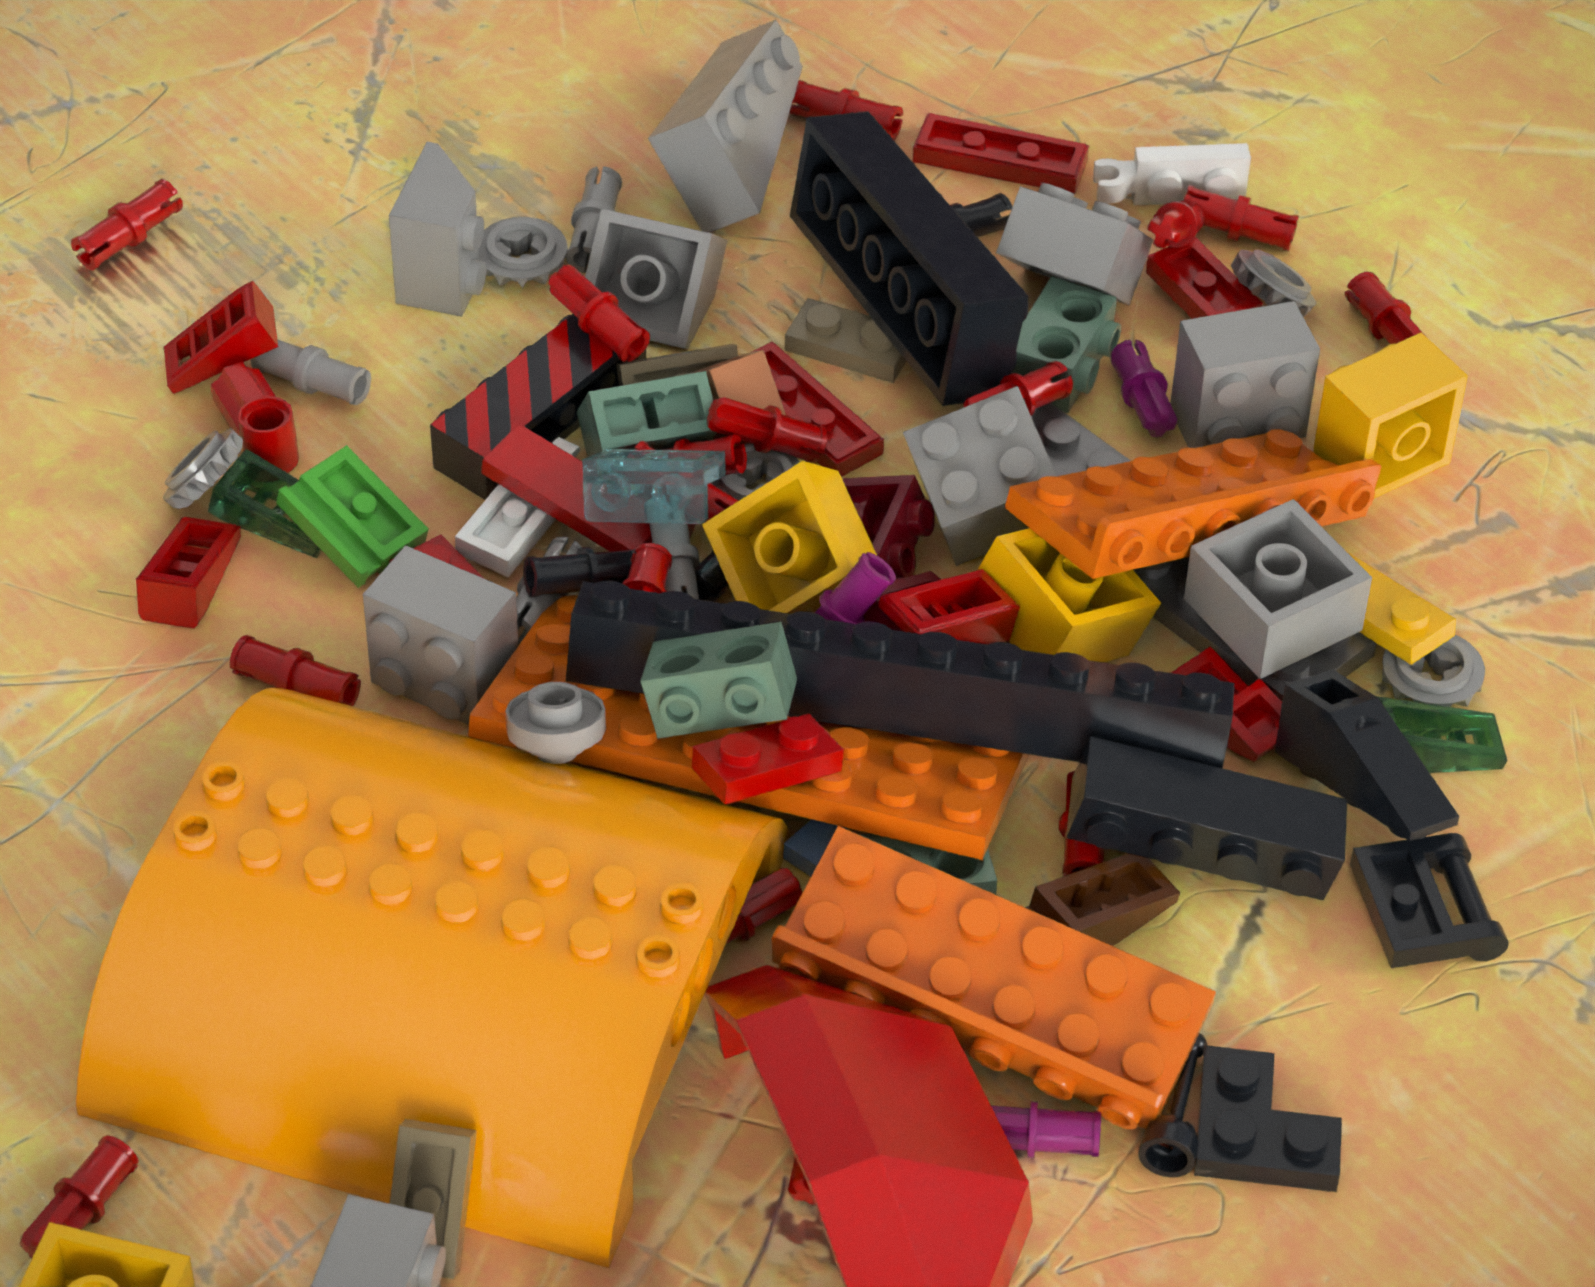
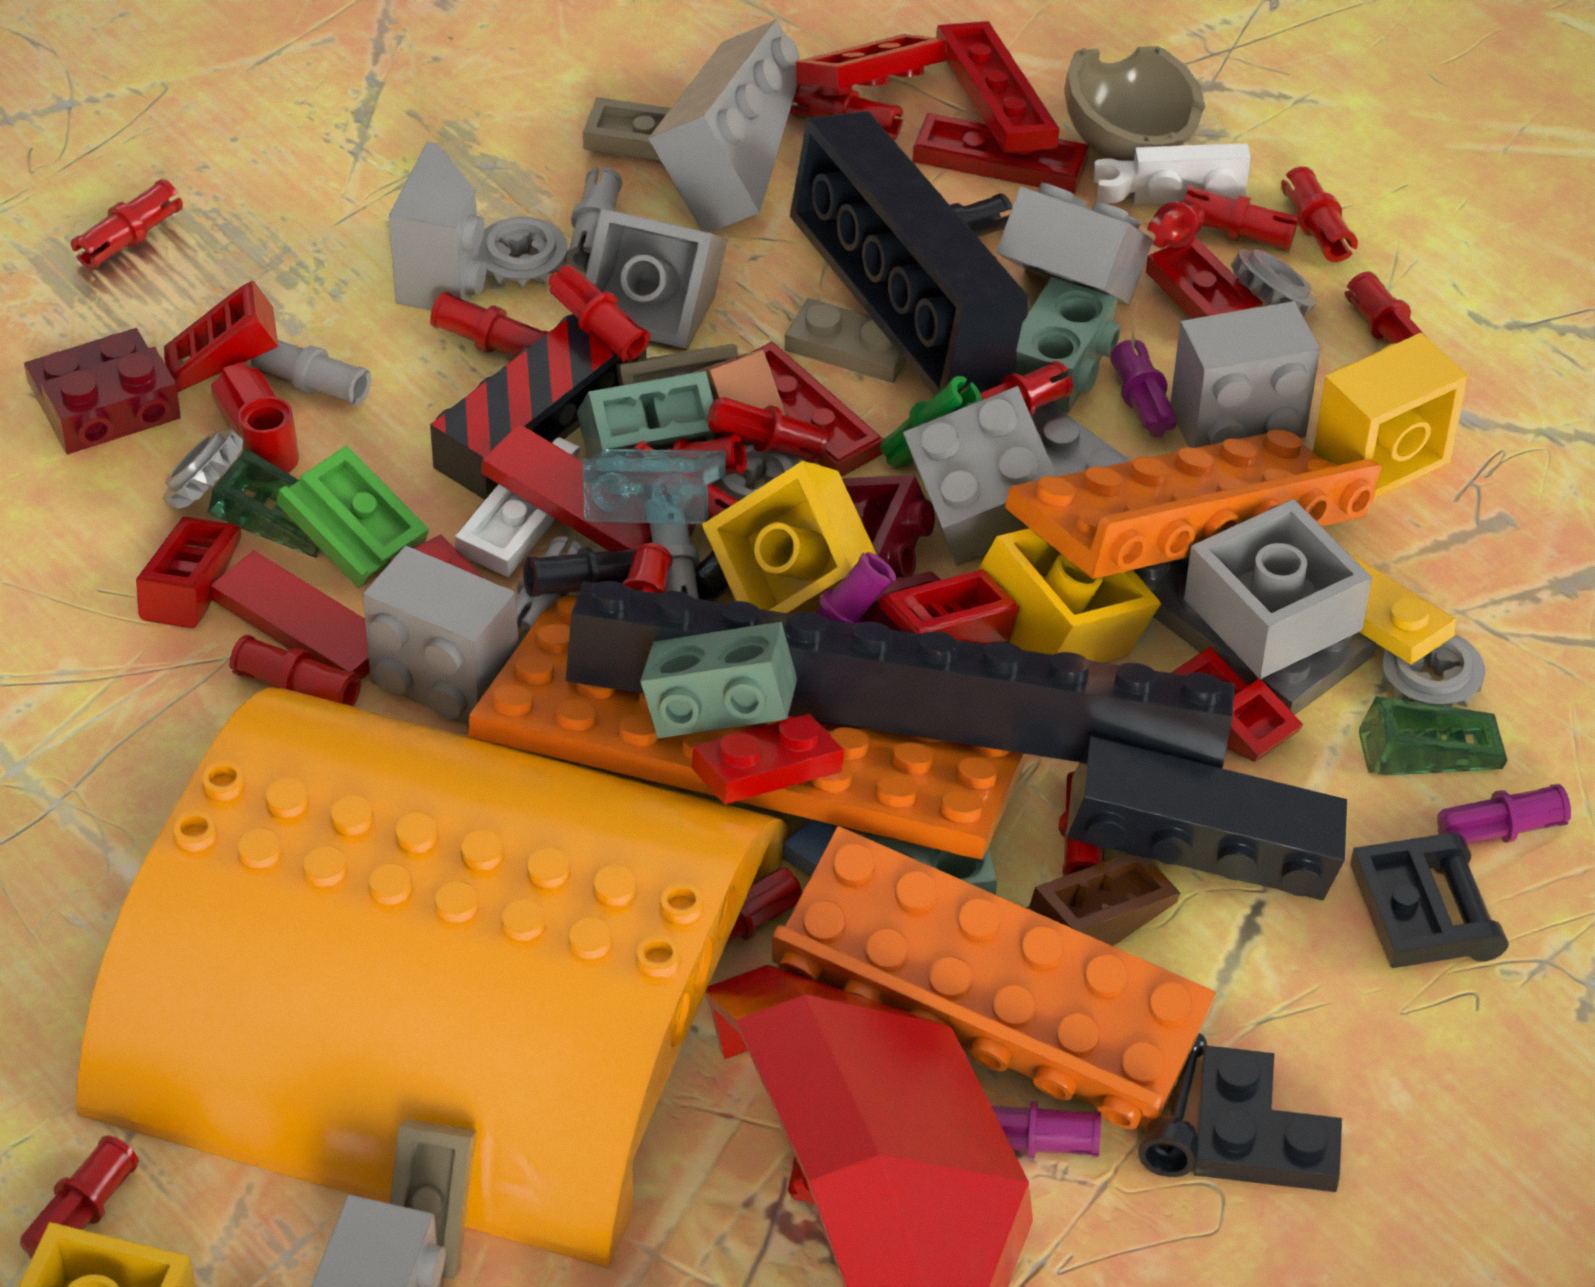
light grey plate [505,682,606,764] -> none
black slope [1275,670,1459,841] -> none
none -> dark red plate [24,328,181,455]
none -> red tile [210,550,370,680]
none -> red pin [430,291,549,358]
none -> dark tan plate [583,97,671,161]
none -> red plate [796,34,946,96]
none -> green axle [880,376,982,468]
none -> red plate [936,21,1060,155]
none -> dark tan cylinder [1064,46,1206,161]
none -> red pin [1281,166,1358,262]
none -> magenta axle [1437,784,1571,844]

